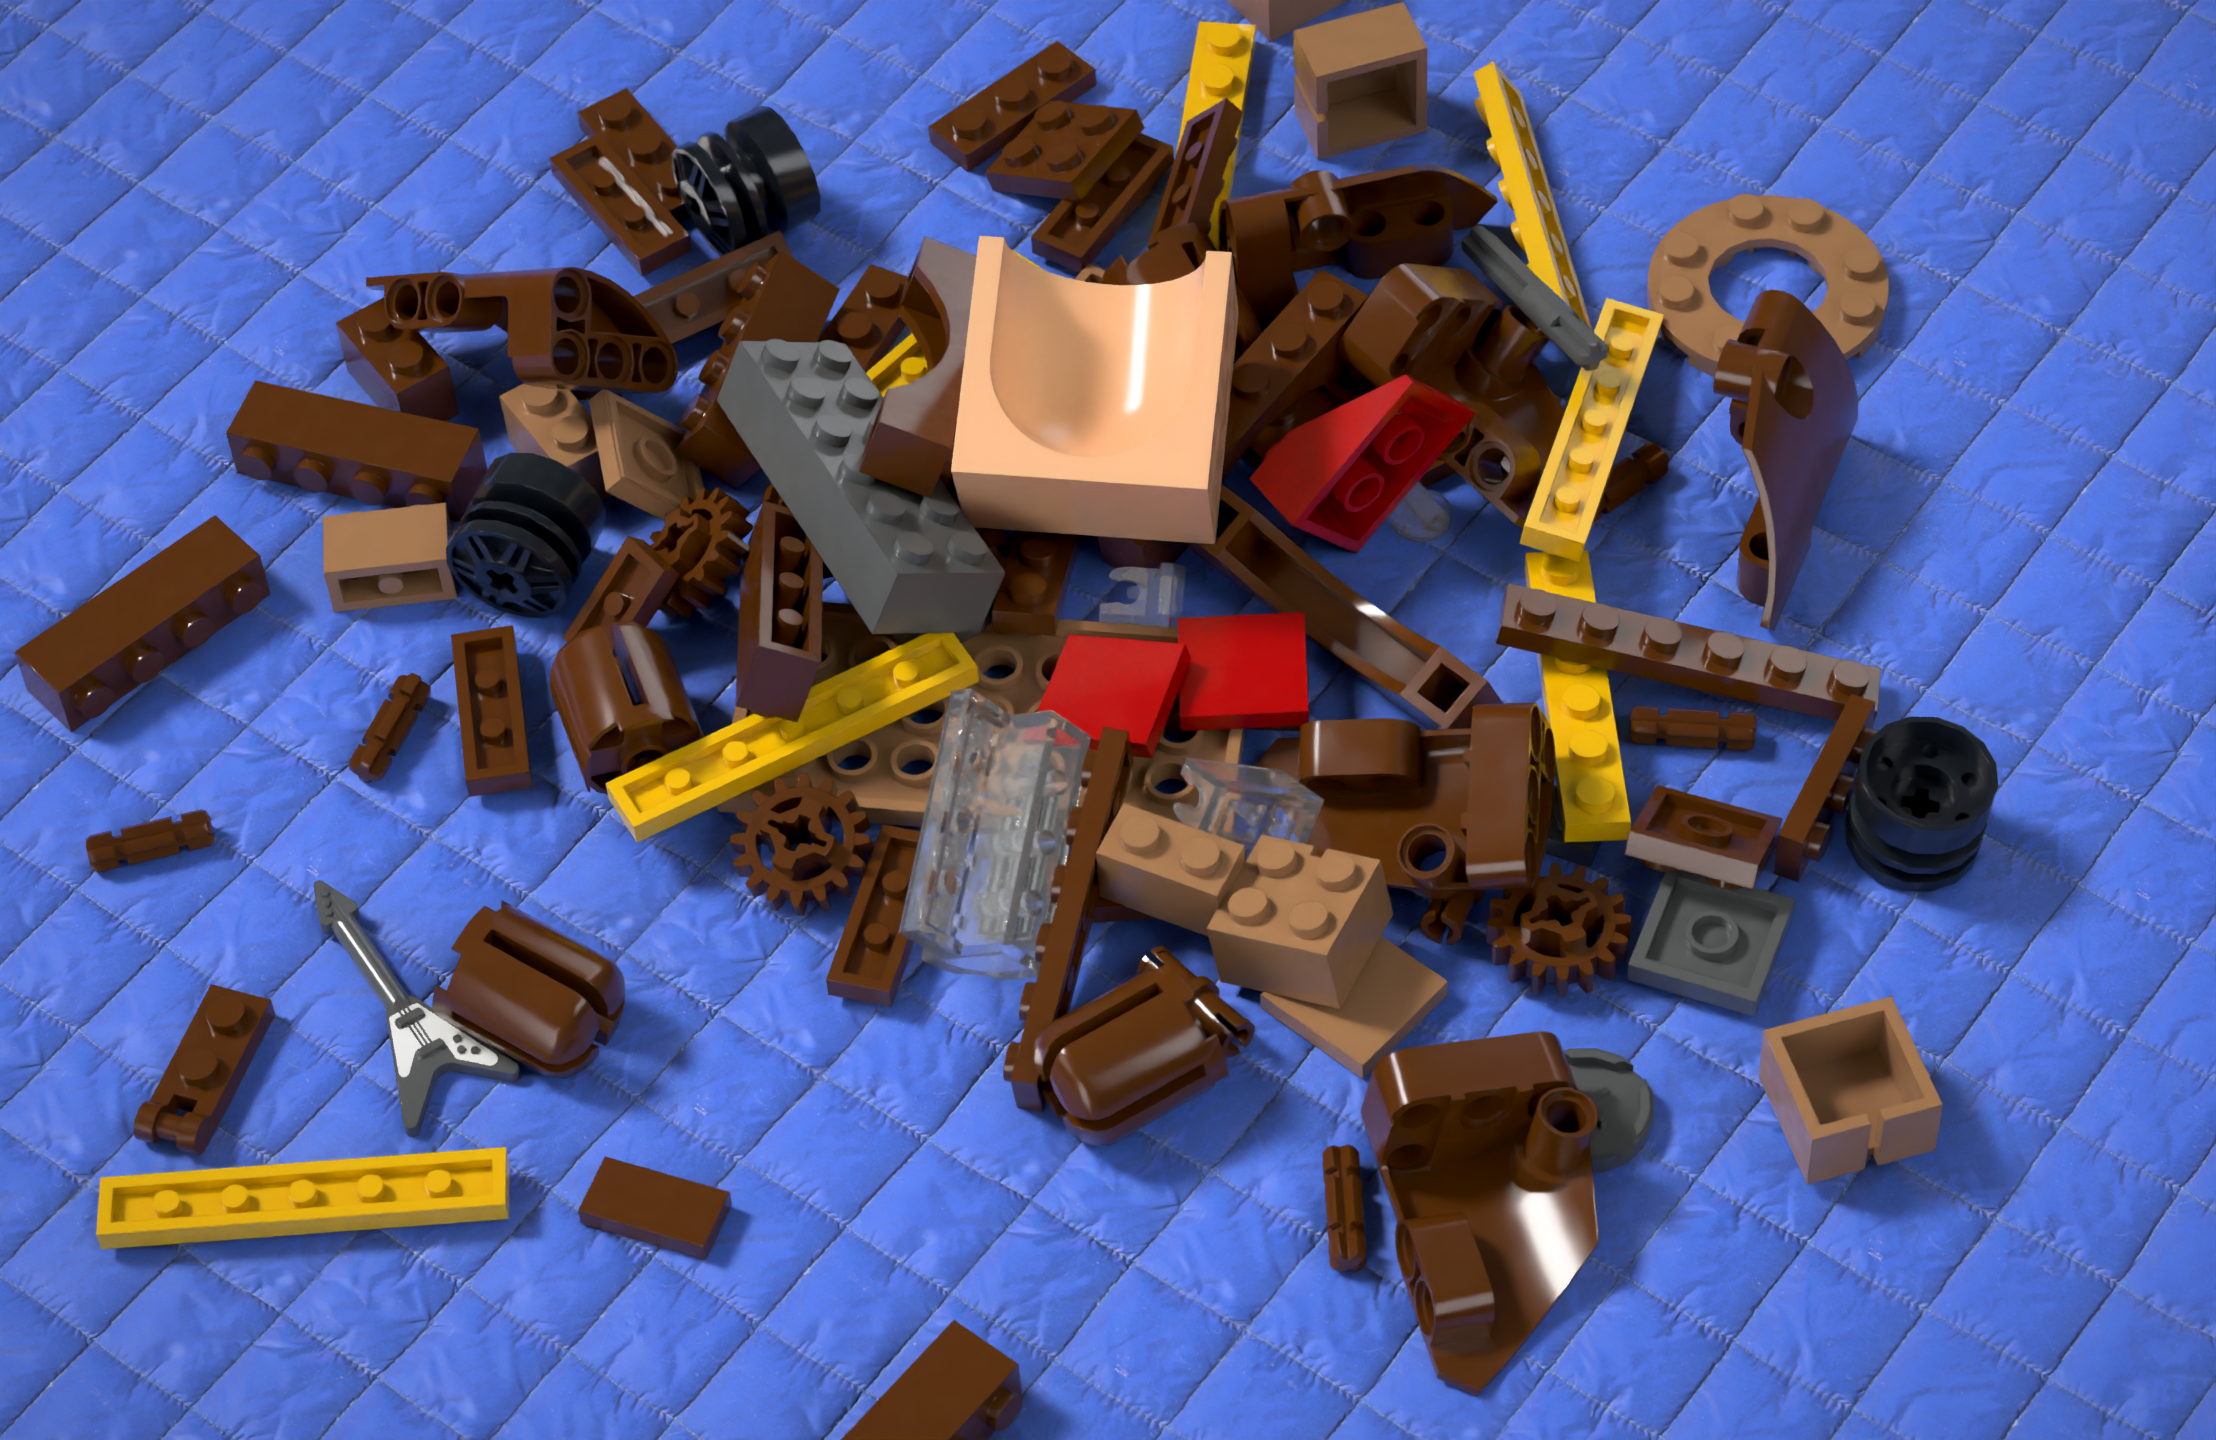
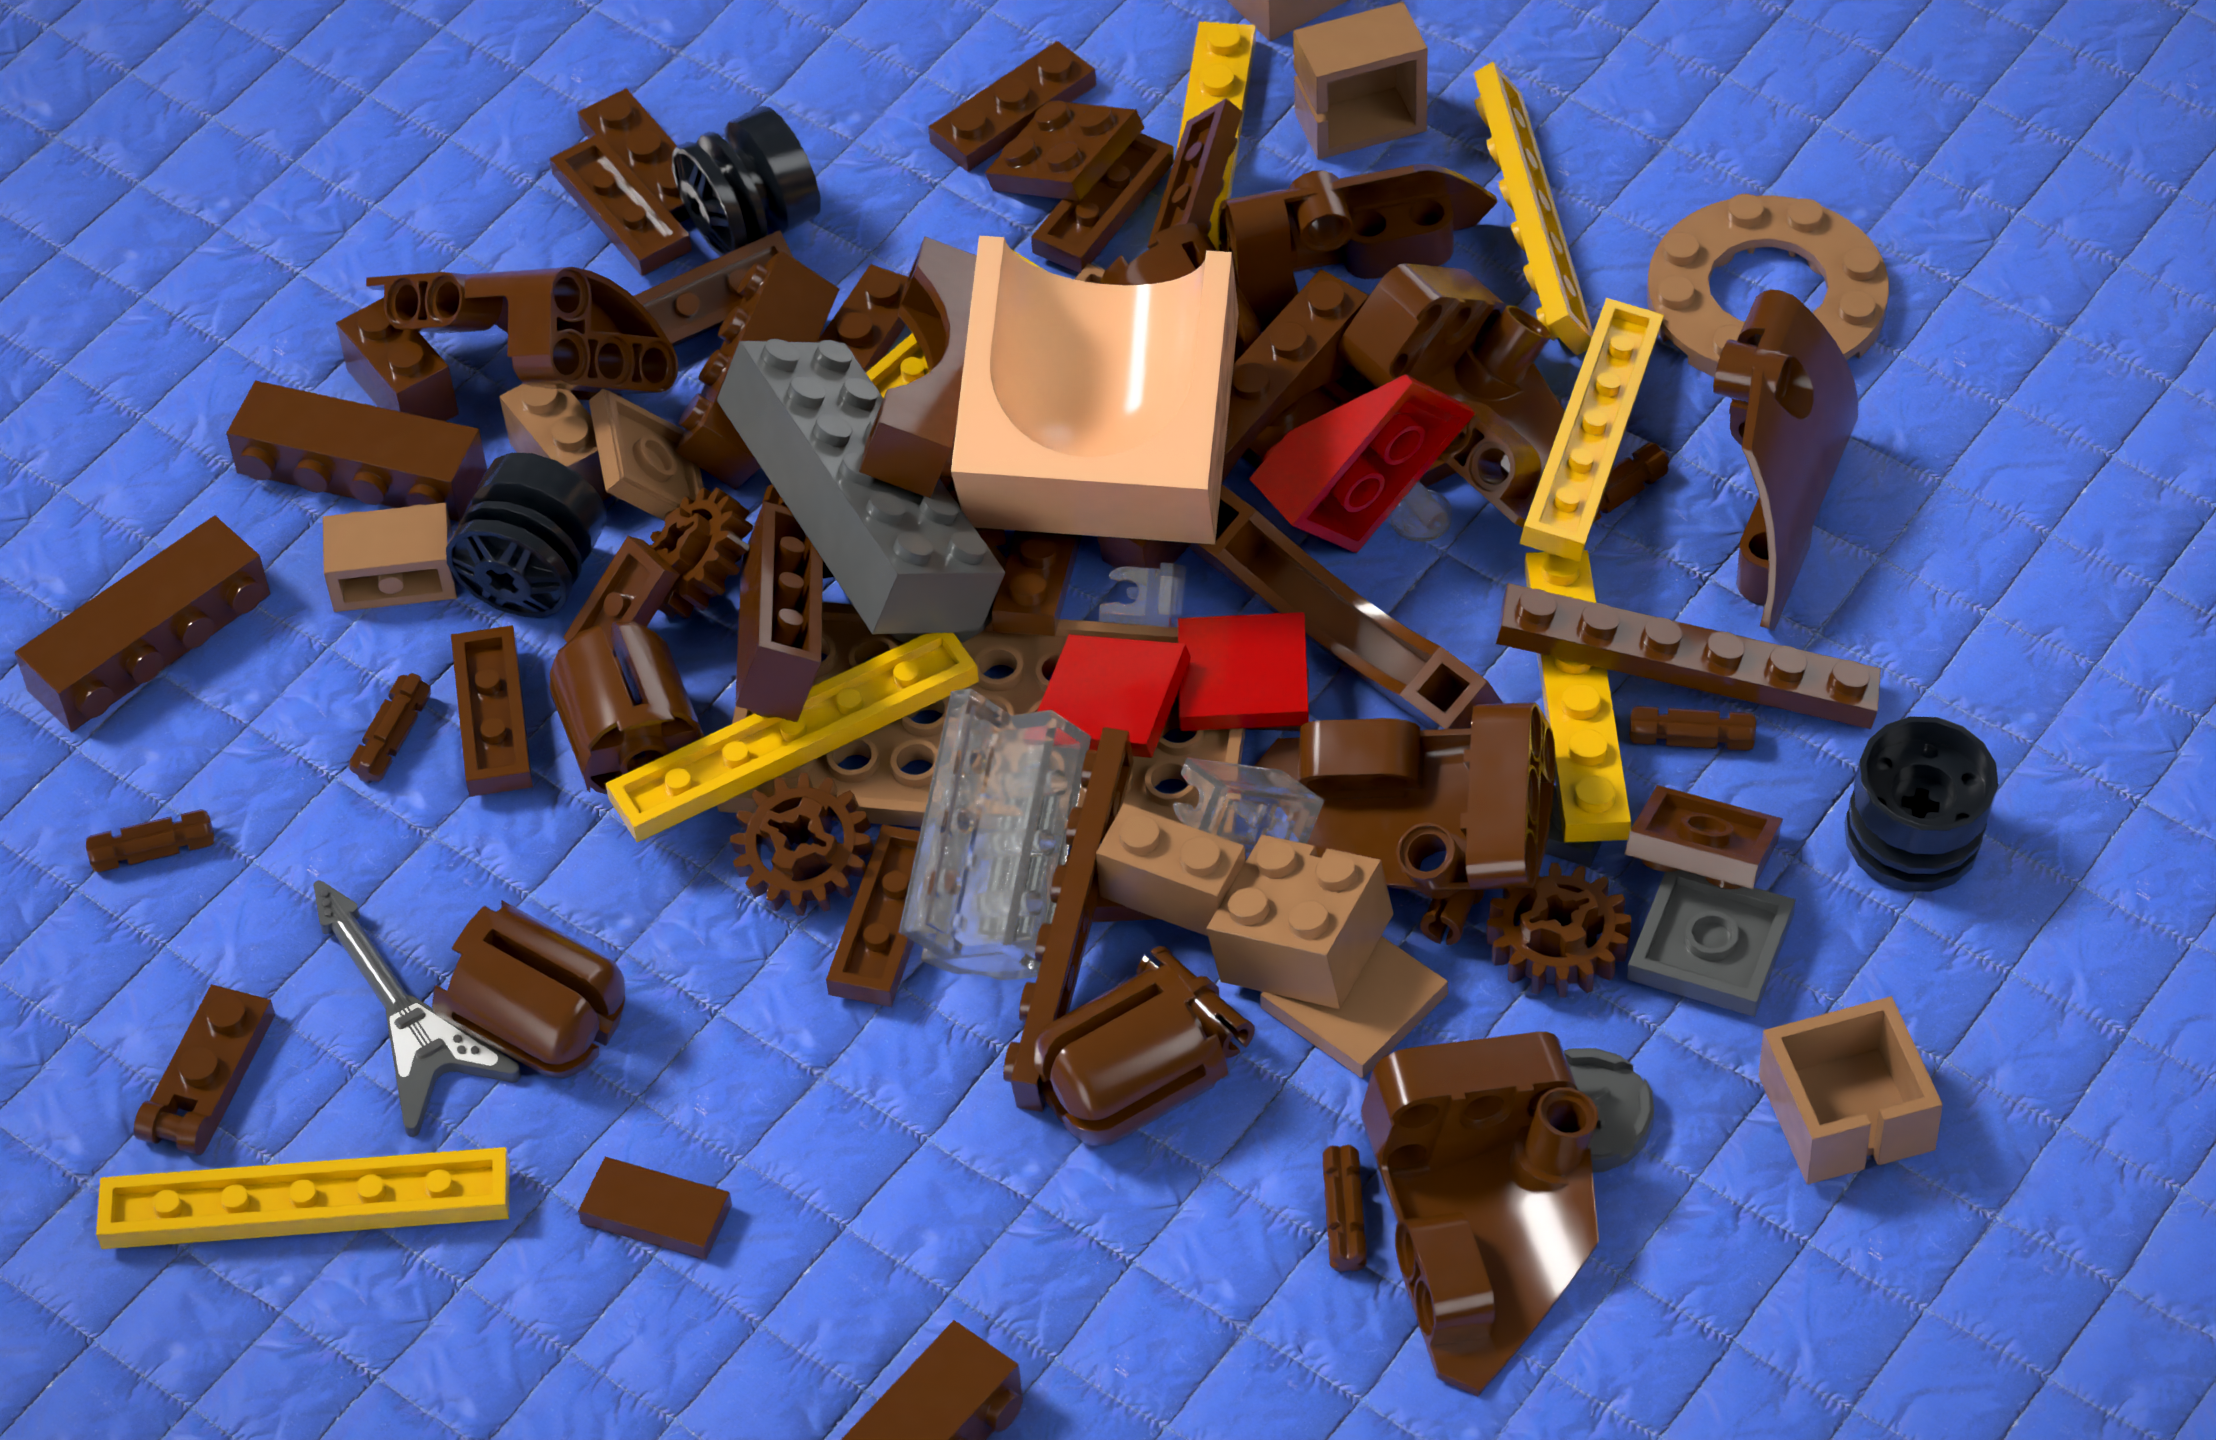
dark grey axle [1461,225,1608,371] -> none
reddish brown plate [1774,694,1879,882] -> none

